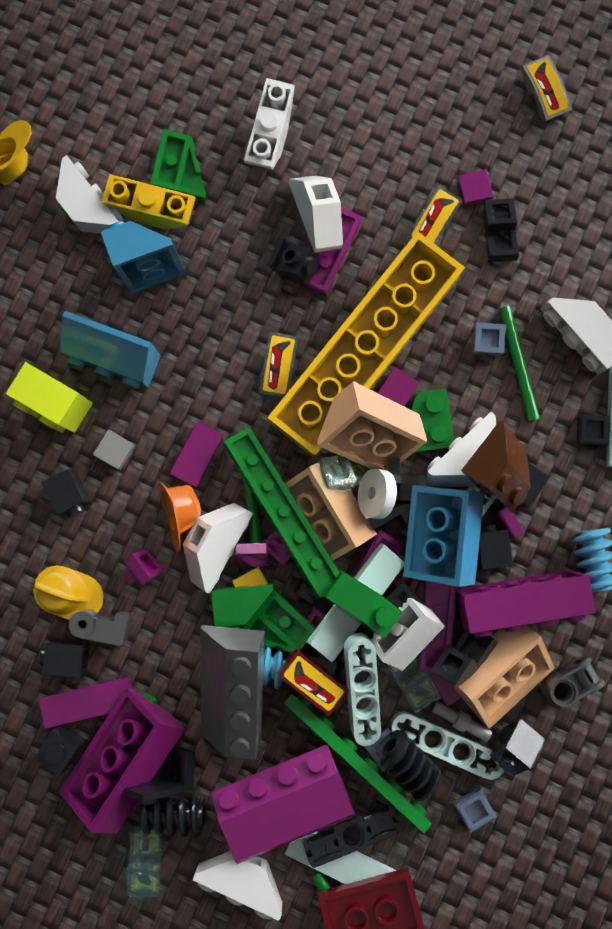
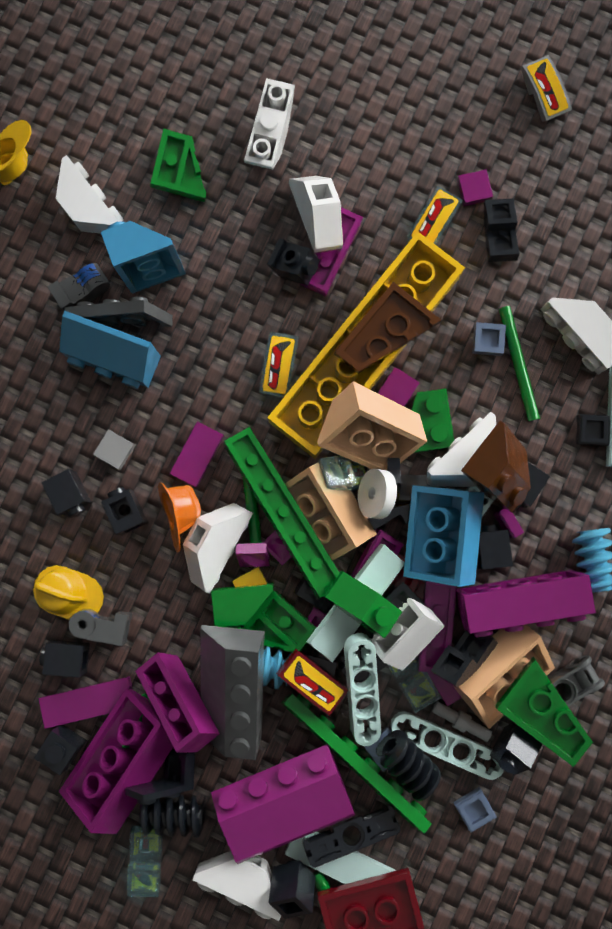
neon yellow brick [6,362,93,433] -> none
yellow slope [101,174,196,229] -> none
magenta tile [122,548,164,585] -> none
none -> dark grey leg [47,263,110,311]
none -> dark grey wing [65,297,173,327]
none -> black brick [101,487,149,535]
none -> magenta brick [135,652,220,752]
none -> black brick [268,860,316,919]
none -> reddish brown wing [334,282,441,374]
none -> green wing [495,657,593,767]

